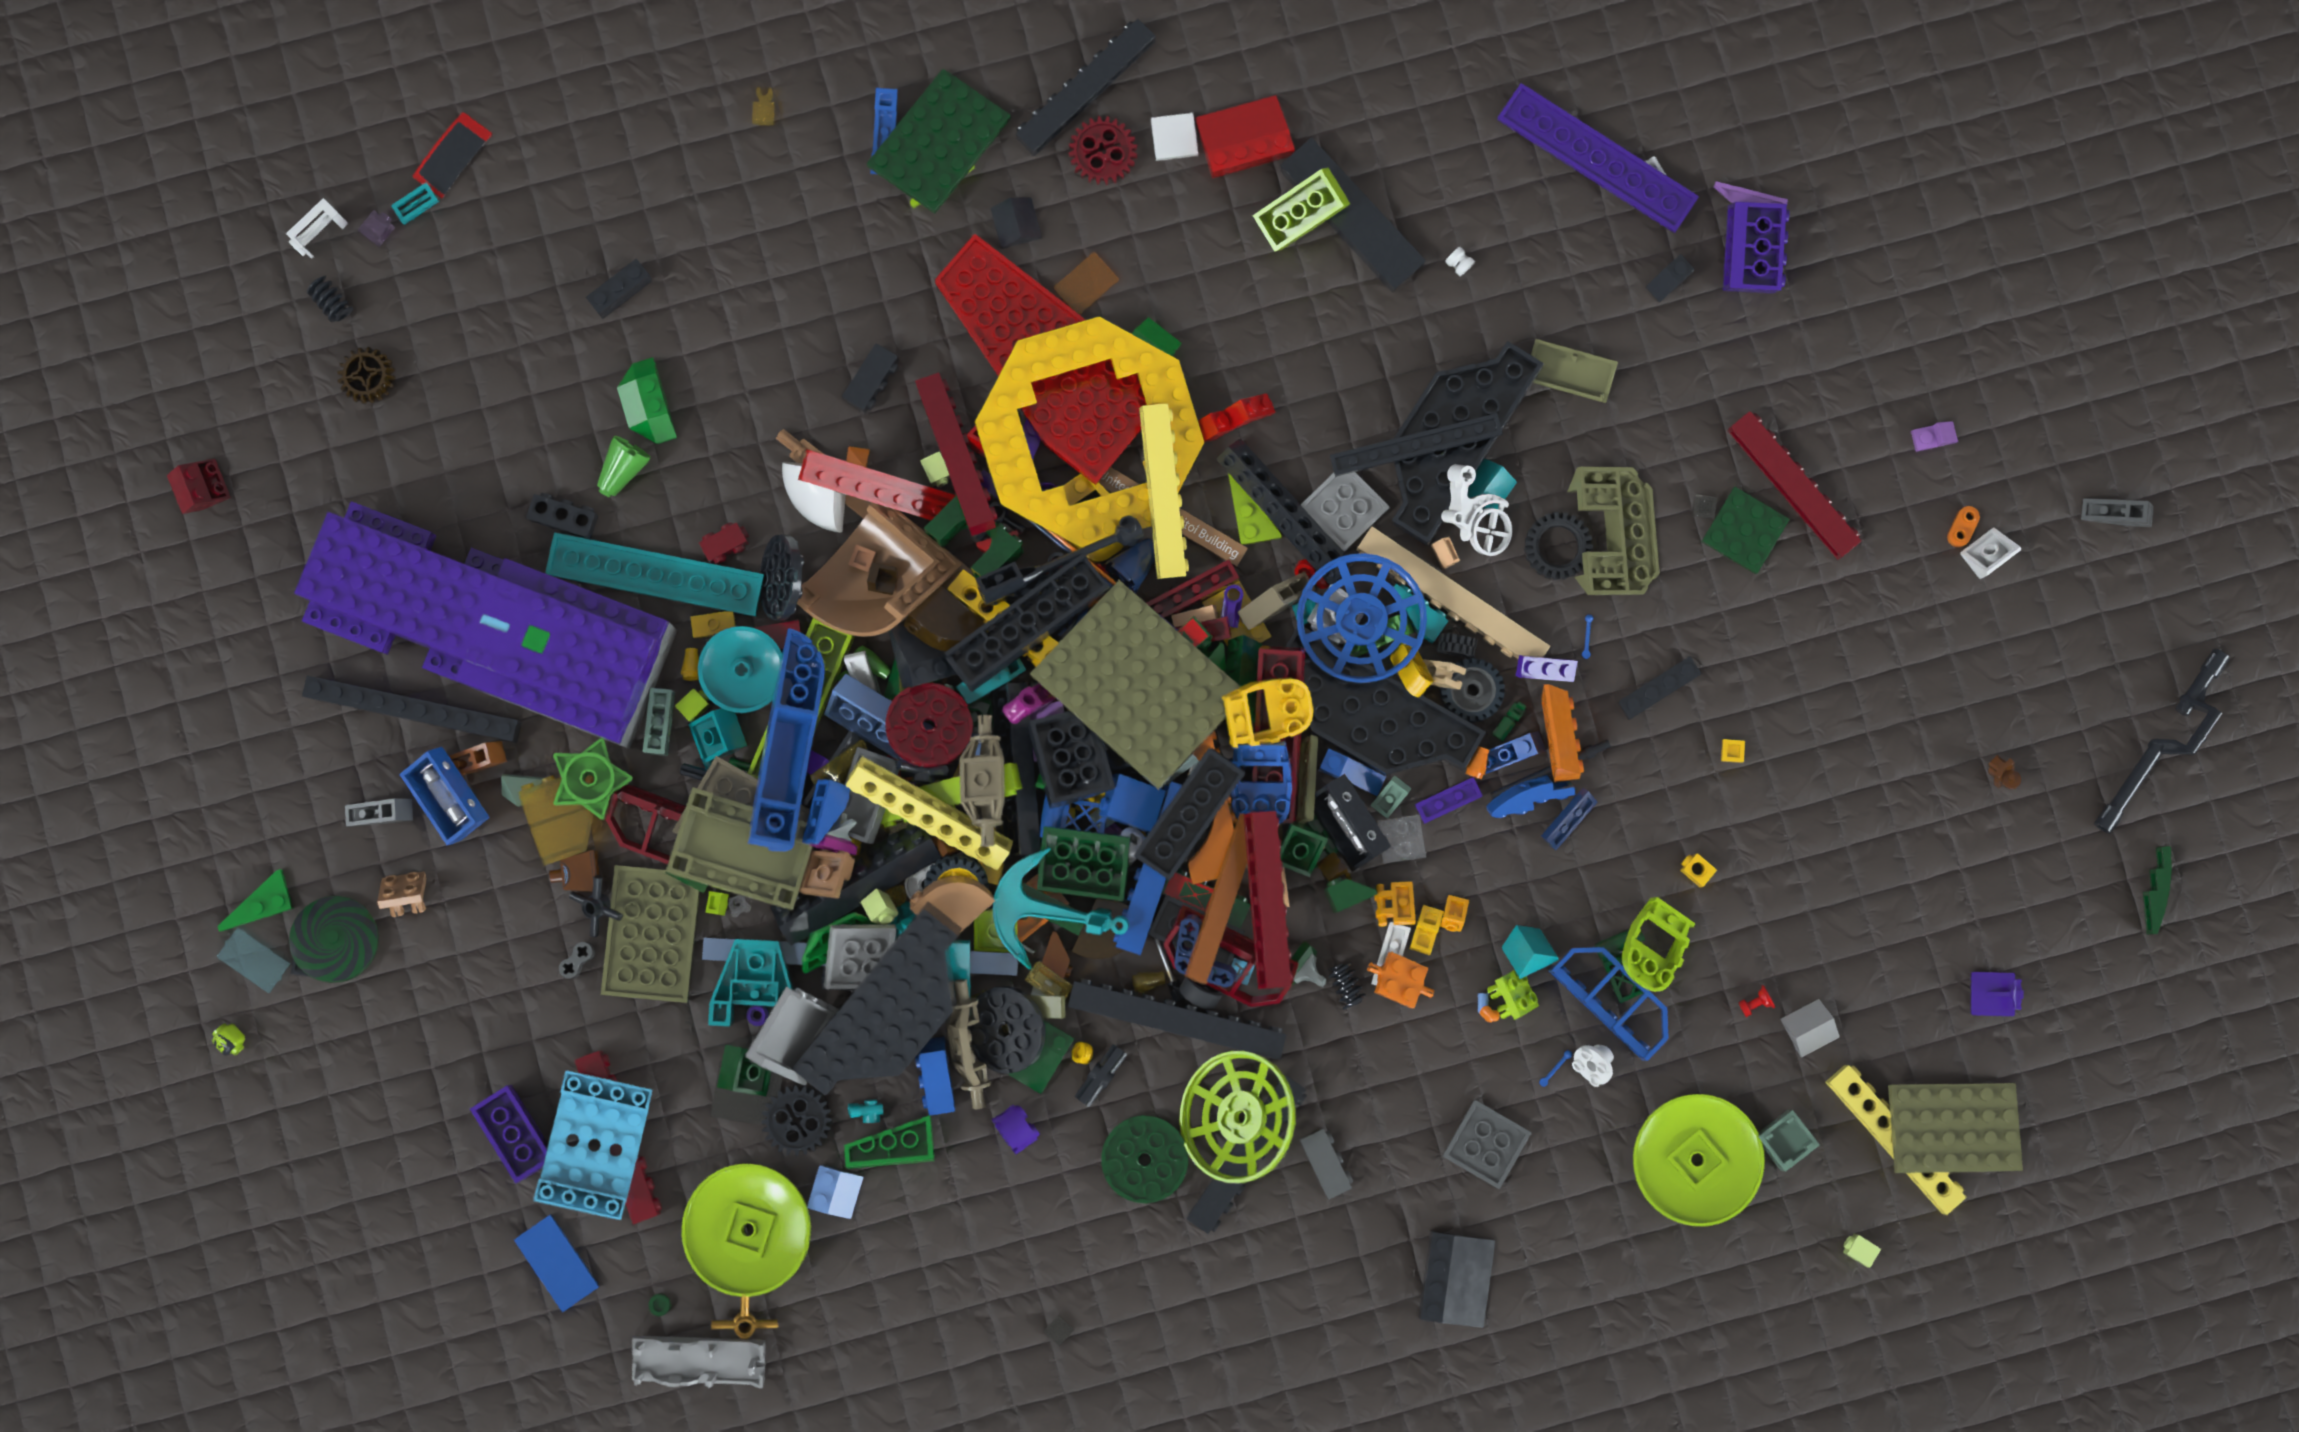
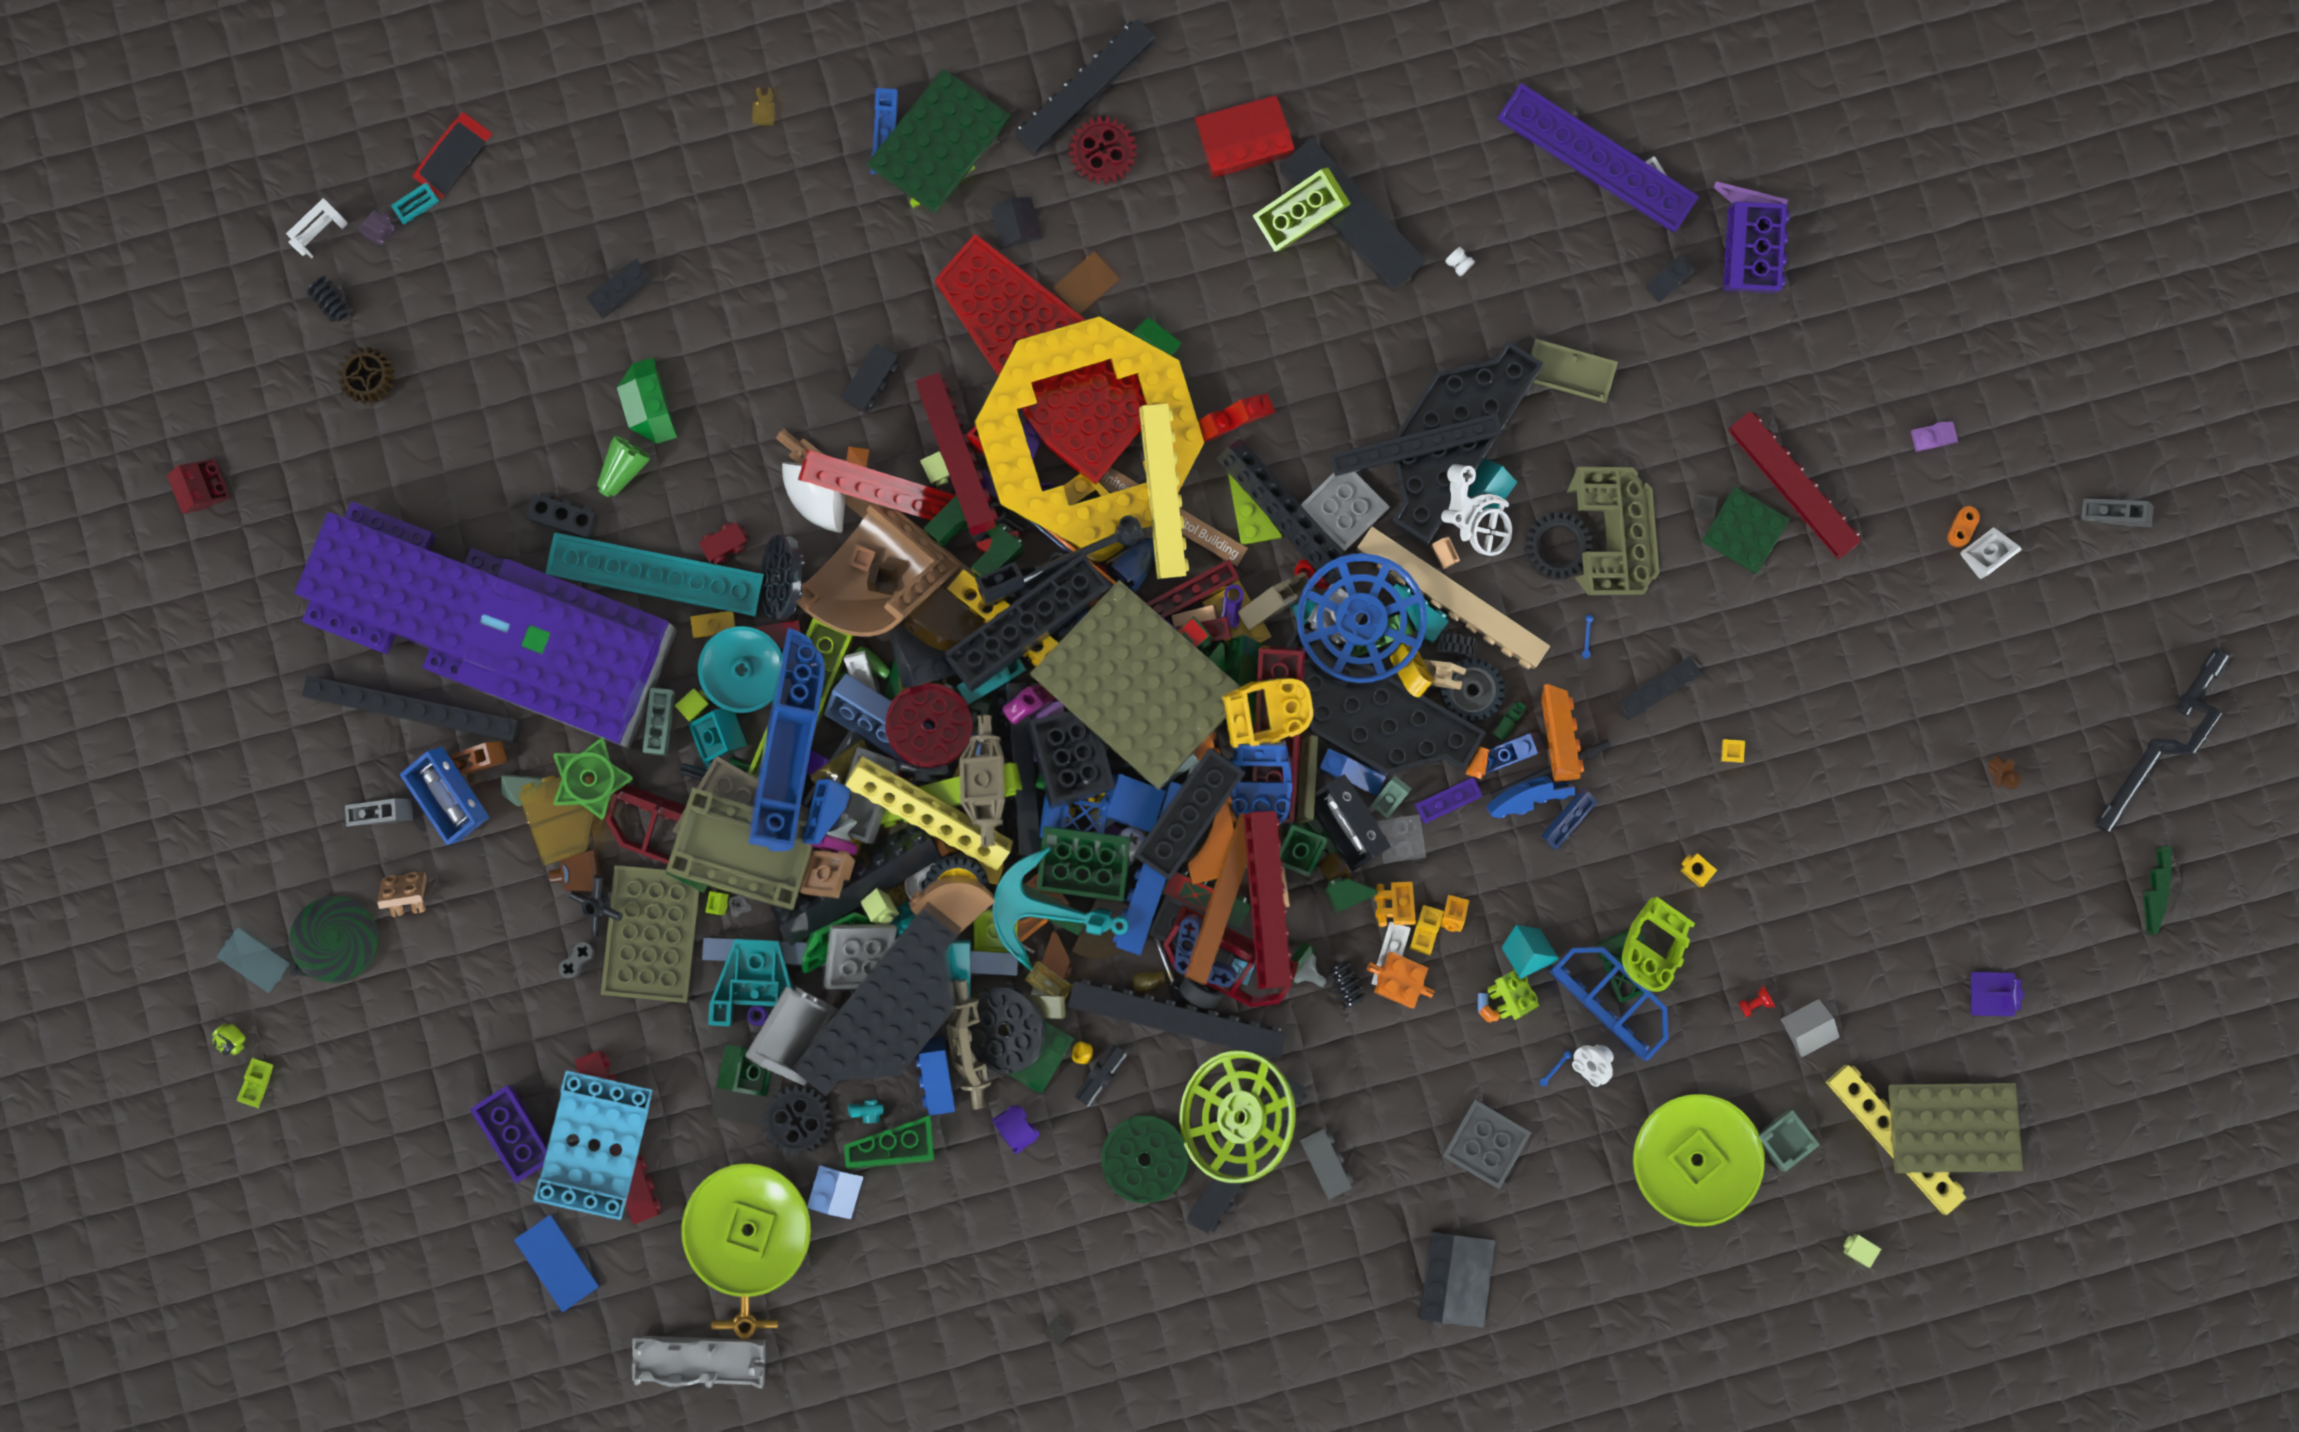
green wing [217,869,294,932] -> none
dark green tile [648,1293,671,1316] -> none
yellow cone [681,648,699,681] -> none
white tile [1151,113,1198,161] -> none
plate [1516,655,1578,682] -> none
none -> lime slope [237,1058,273,1109]

